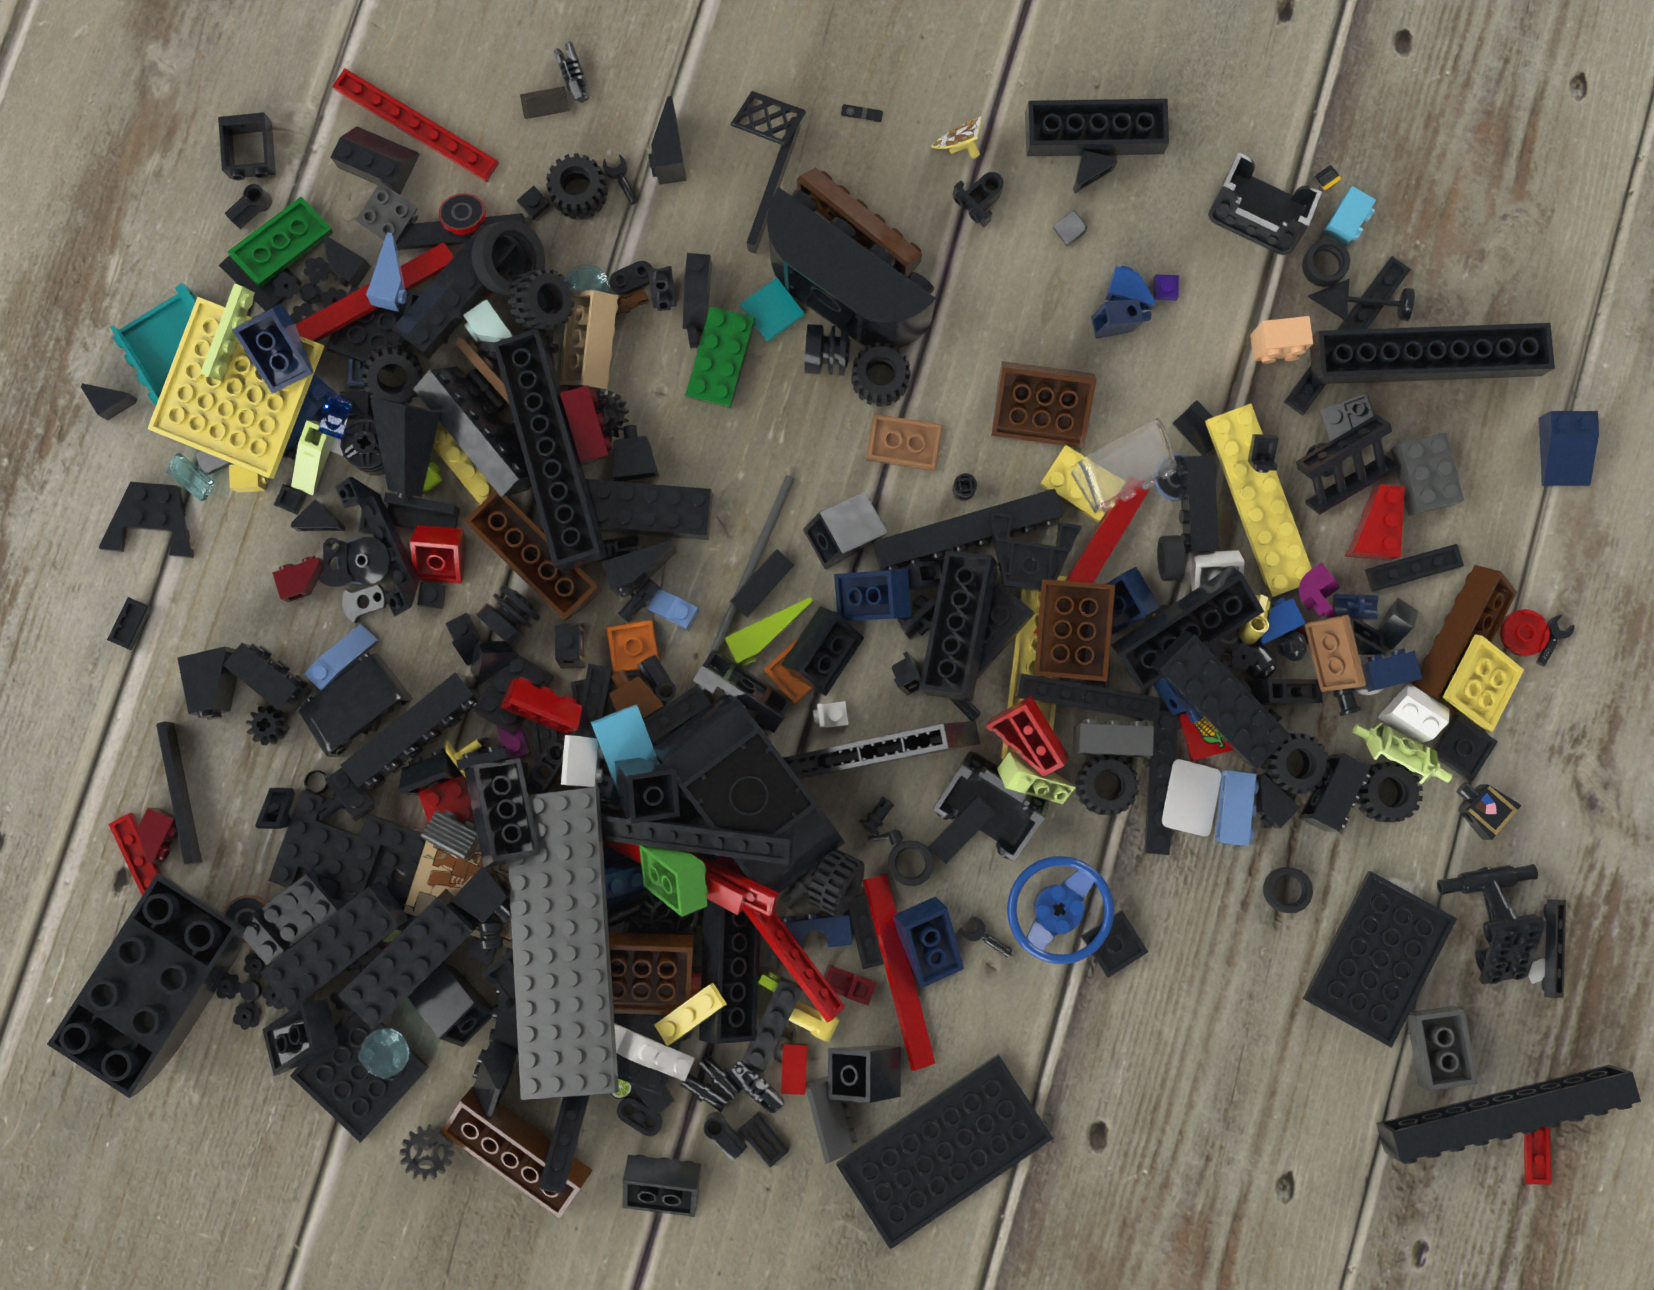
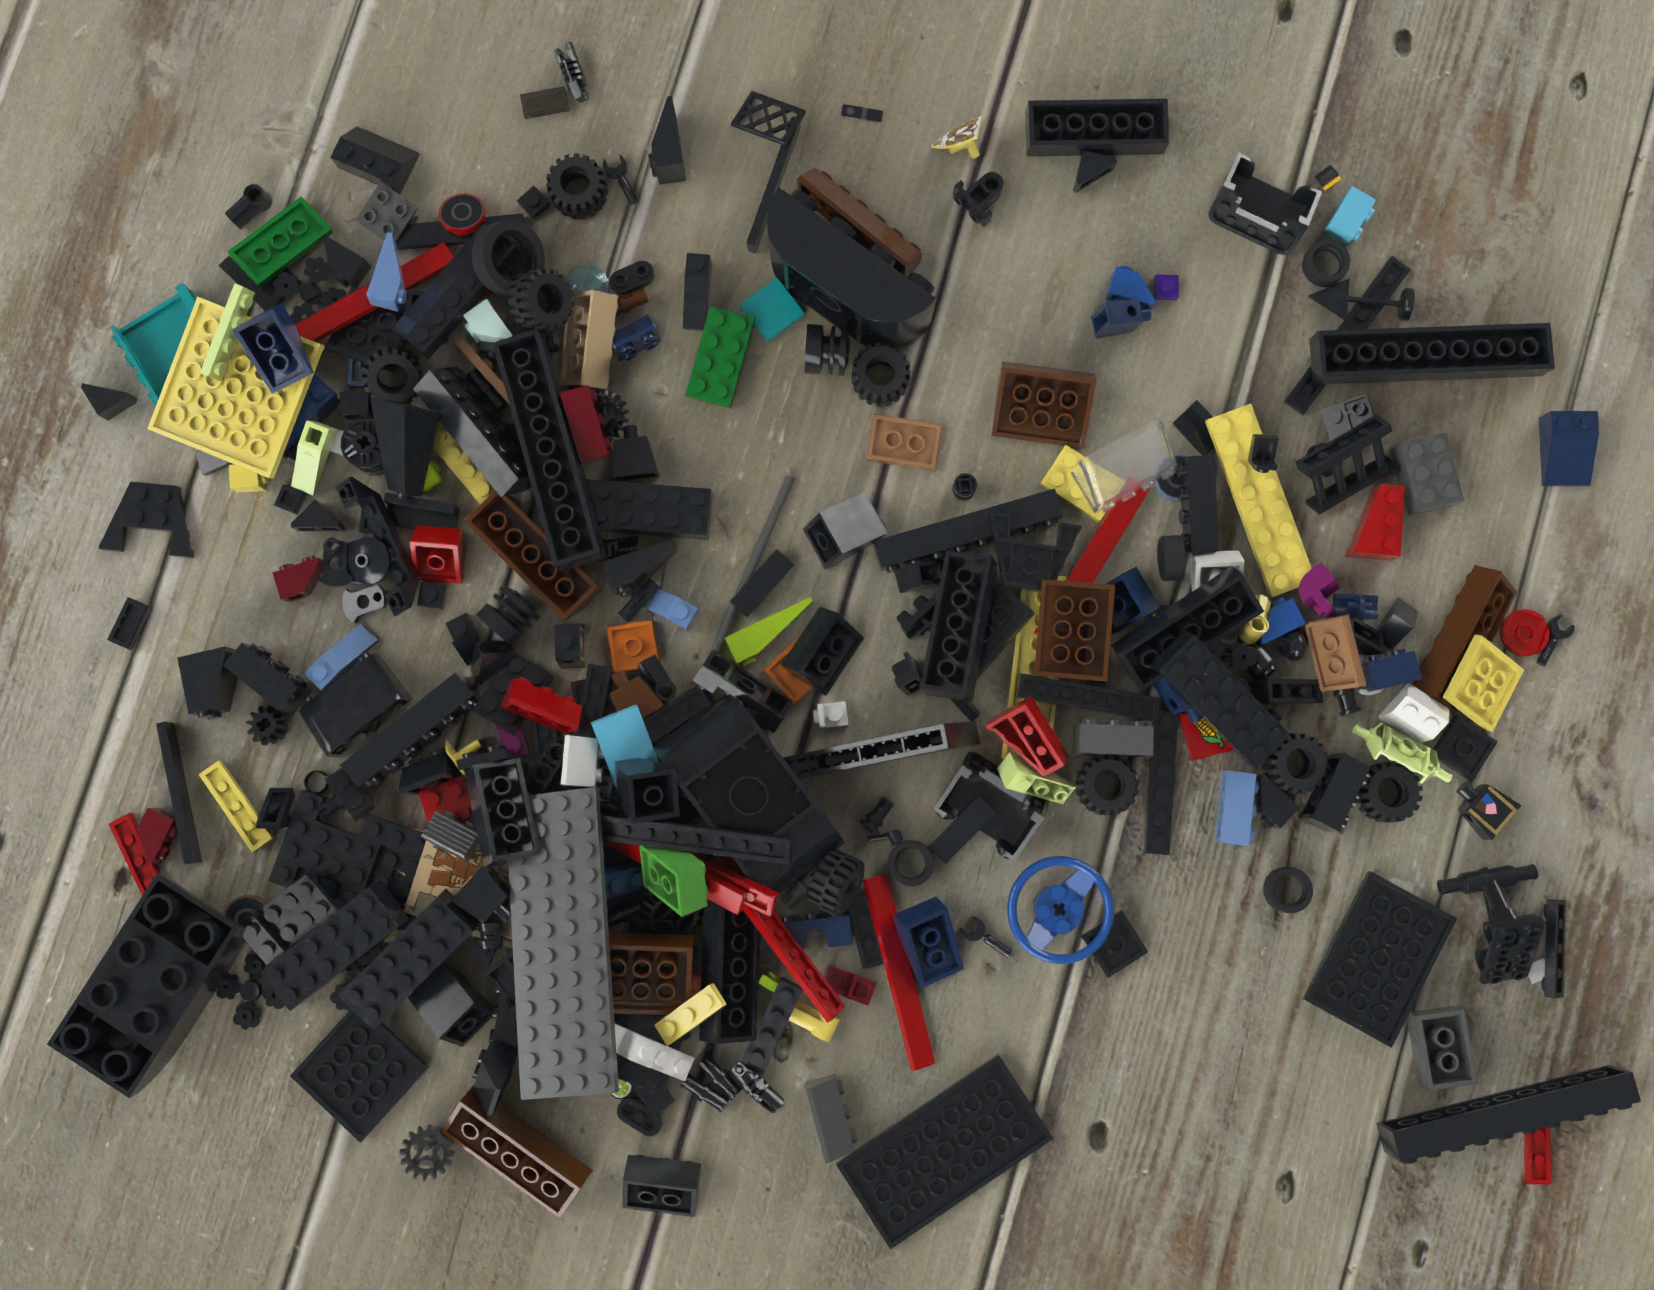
clear light blue tile [166,453,215,501] -> none
black window [218,112,276,181] -> none
black slope [262,999,339,1076] -> none
clear blue slope [317,391,353,439] -> none
red tile [332,68,499,182] -> none
clear light blue dish [358,1028,409,1079] -> none
black plate [539,1095,590,1195] -> none
black hips [648,266,677,311] -> none
black tile [686,324,699,349] -> none
black piece [704,1112,747,1161] -> none
black tile [739,1112,789,1167] -> none
red tile [781,1043,807,1095] -> none
black slope [828,1045,901,1103] -> none
dark blue slope [834,569,911,621] -> none
slope [1053,210,1087,246] -> none
white sticker [1162,759,1221,837] -> none
light nougat brick [1250,316,1313,364] -> none
black tile [1365,544,1464,592] -> none
none -> light yellow plate [198,760,275,853]
none -> dark blue bracket [612,314,661,361]

